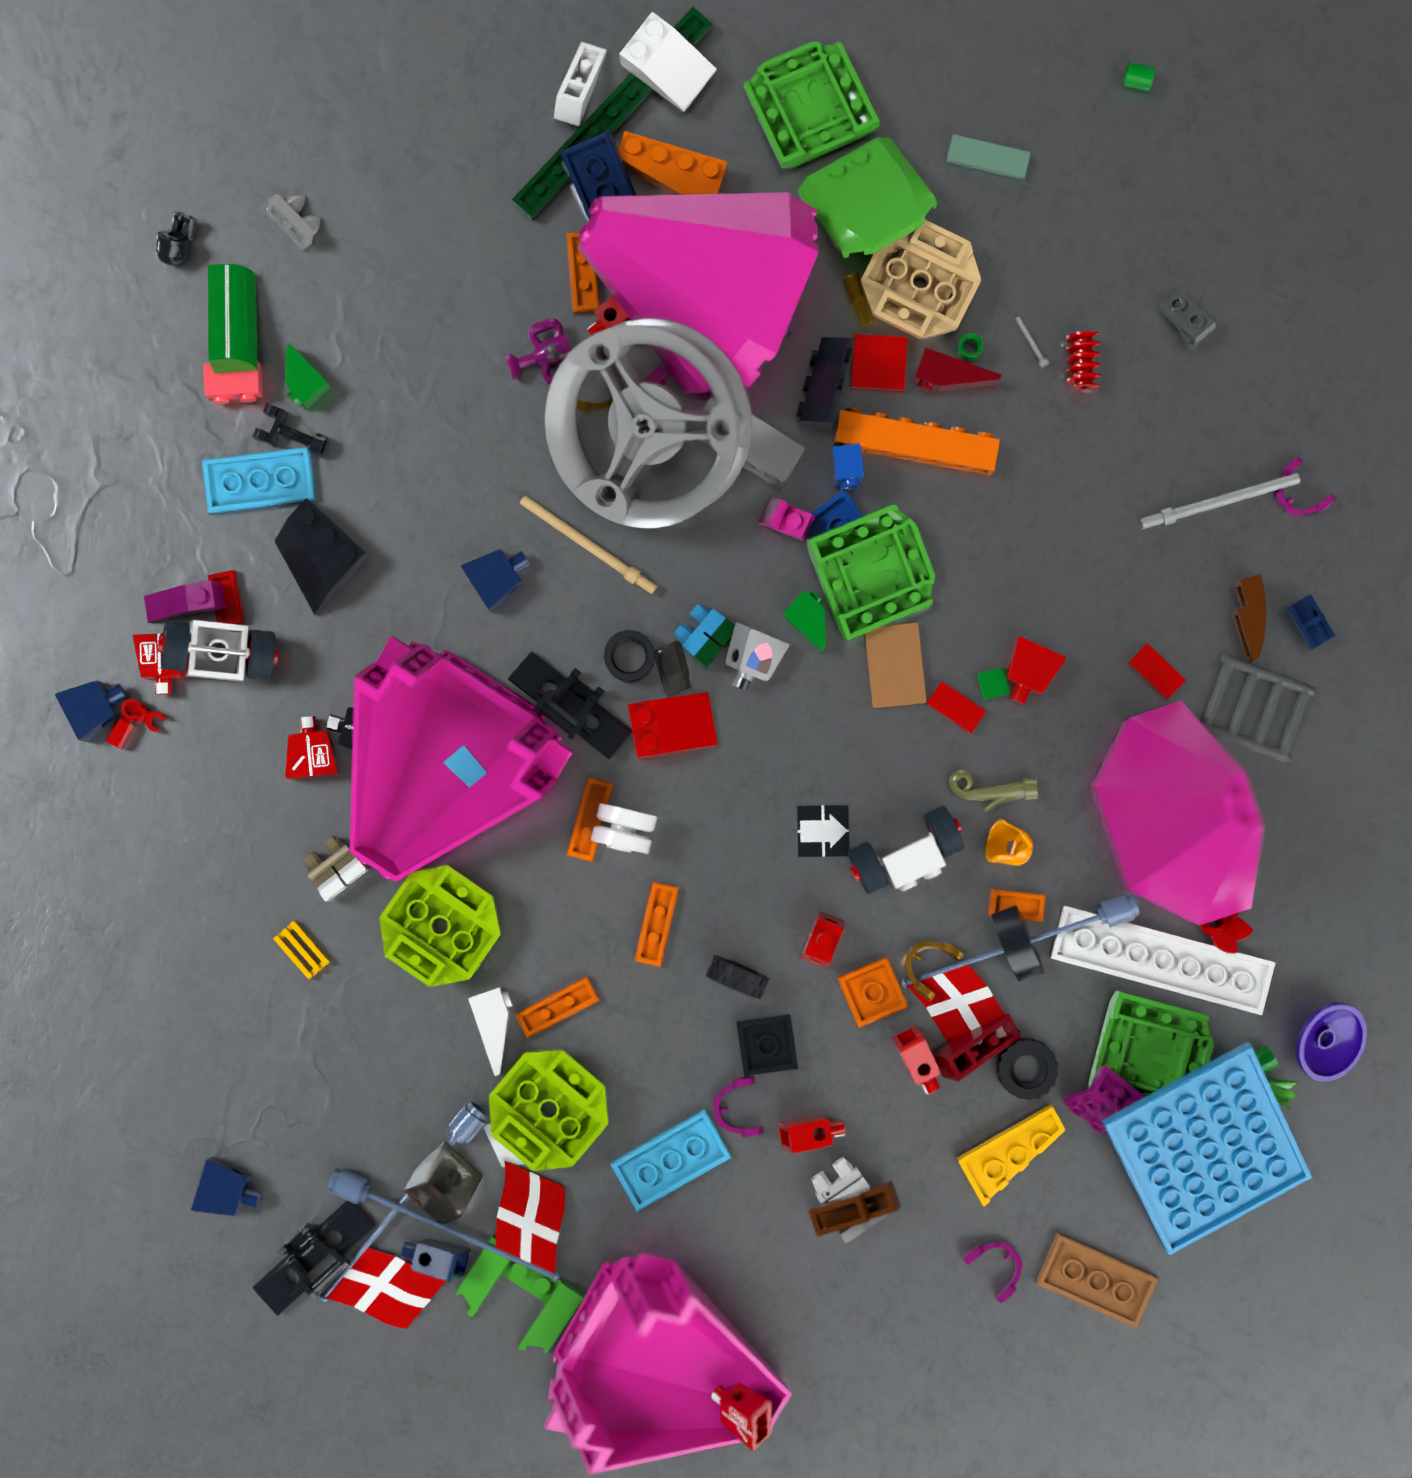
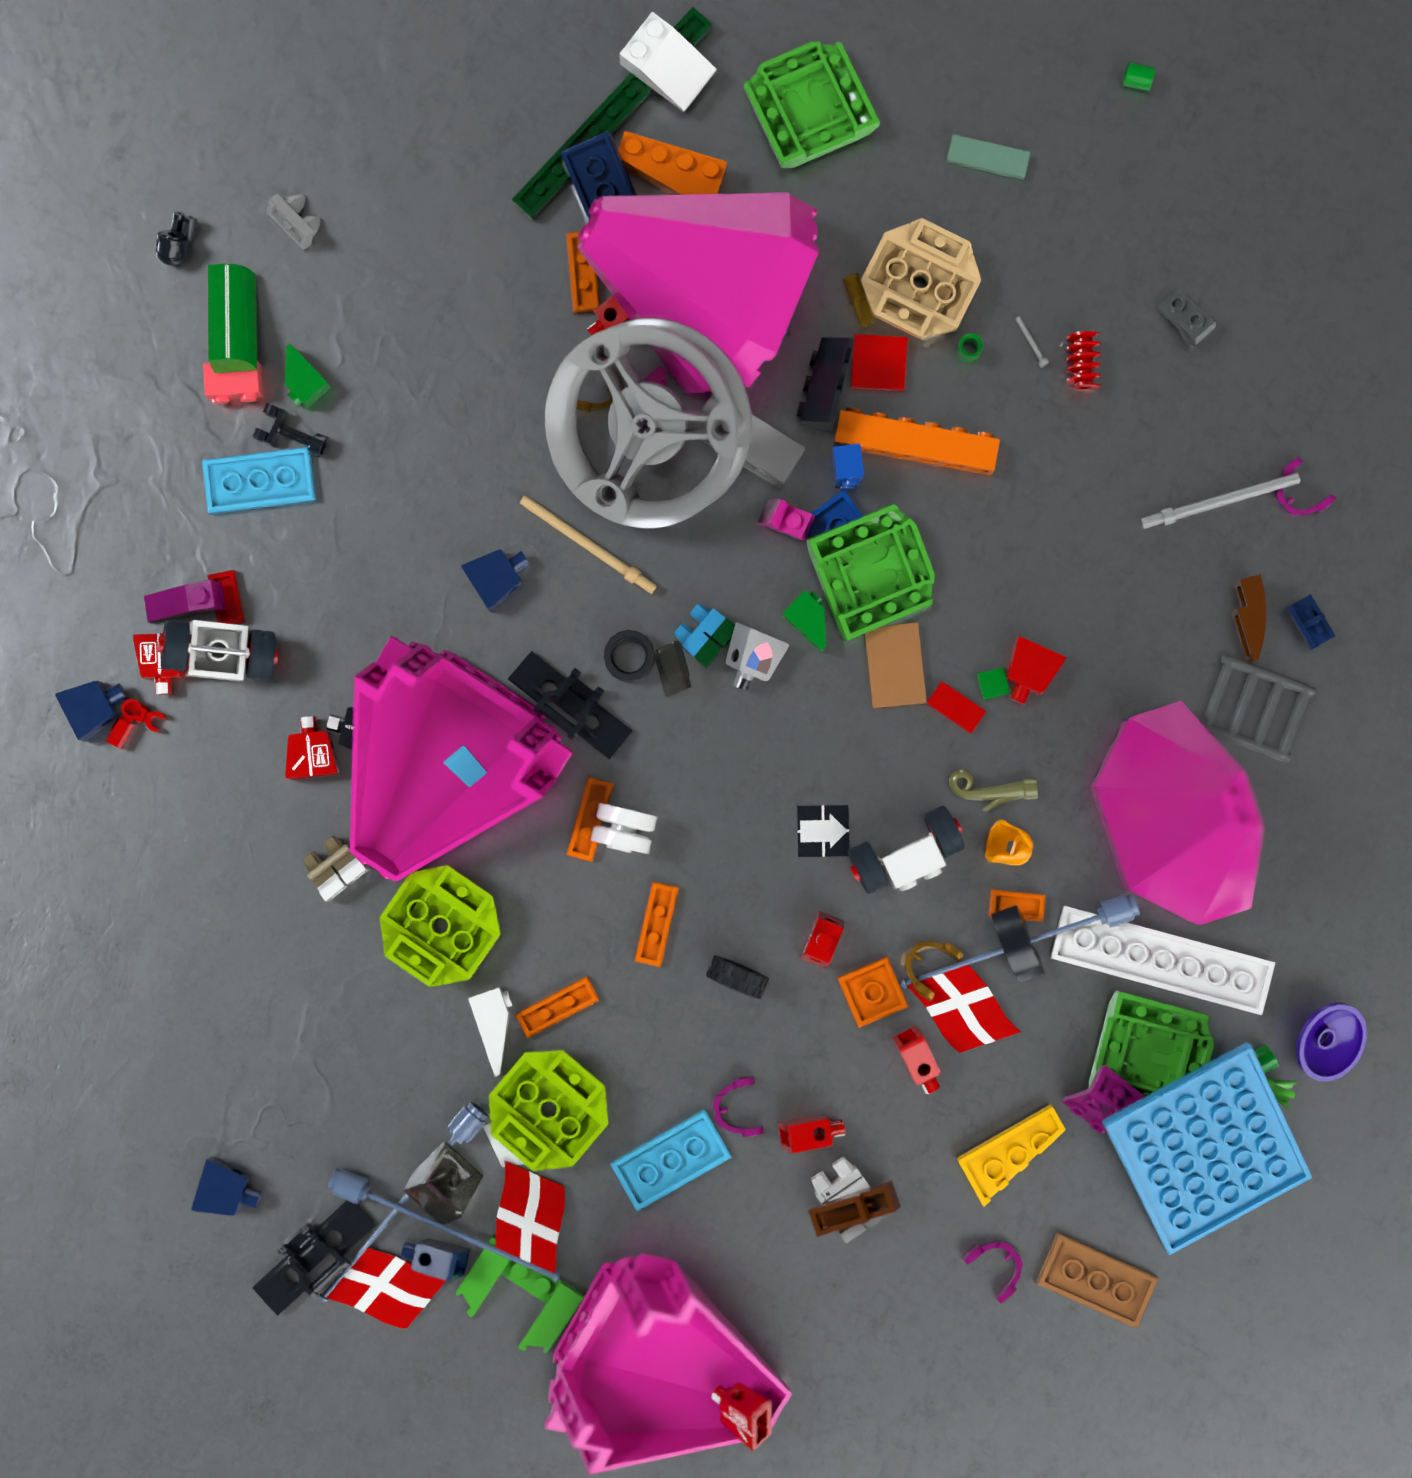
yellow tile [273,921,330,980] -> none
black wedge [274,498,370,616] -> none
magenta piece [504,318,571,385] -> none
white slope [554,42,607,126] -> none
red slope [628,692,718,759] -> none
black plate [736,1014,798,1076] -> none
bright green wedge [798,137,937,258] -> none
dark red slope [913,347,1002,393] -> none
dark red slope [932,1014,1021,1082] -> none
black tyre [996,1038,1059,1100] -> none
red tile [1128,643,1186,700] -> none
red plate [1199,912,1253,954] -> none

